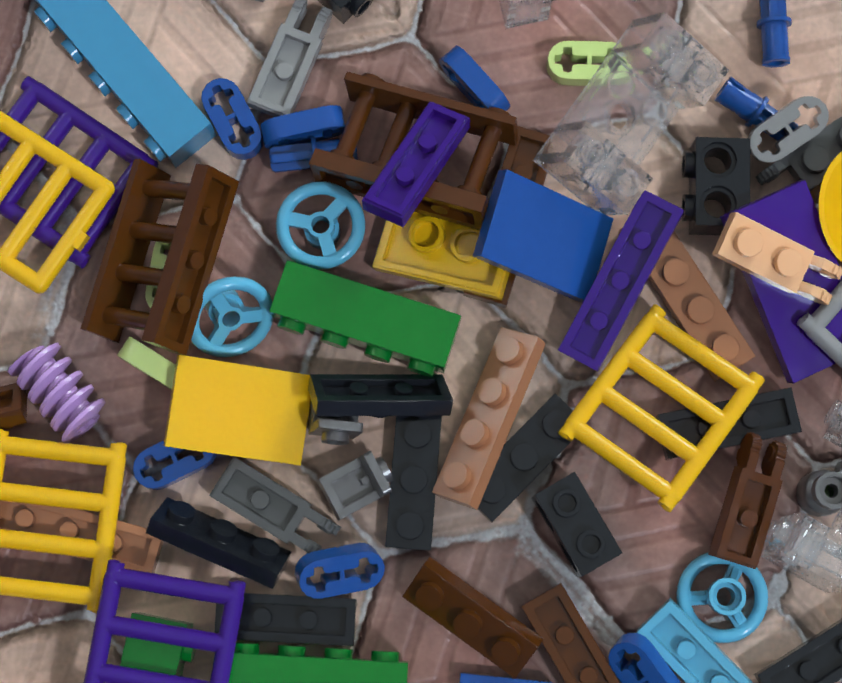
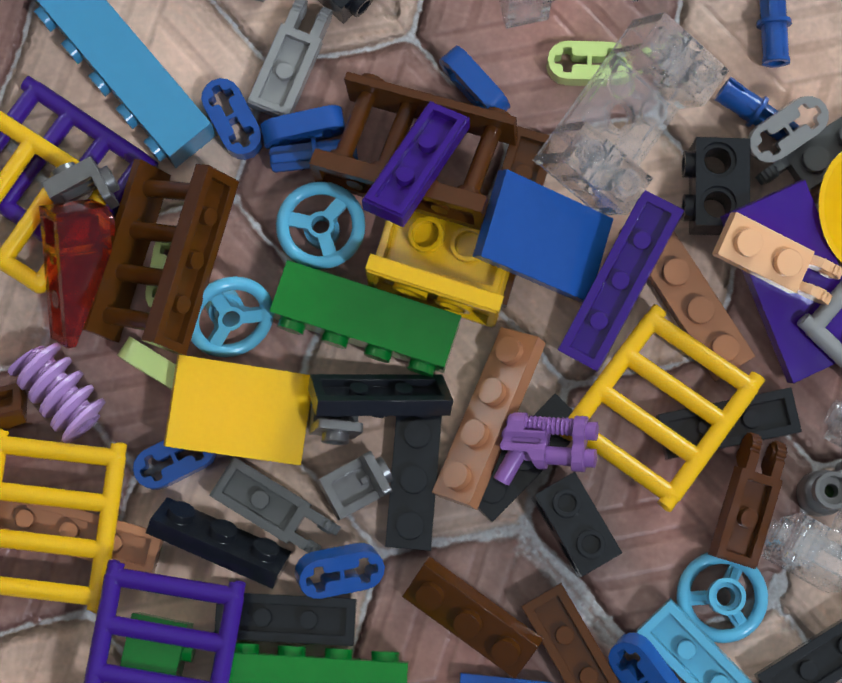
none -> clear red slope [39,199,115,348]
none -> flat silver bracket [41,156,120,209]
none -> yellow tile [365,253,504,328]
none -> medium lavender piece [494,412,599,486]

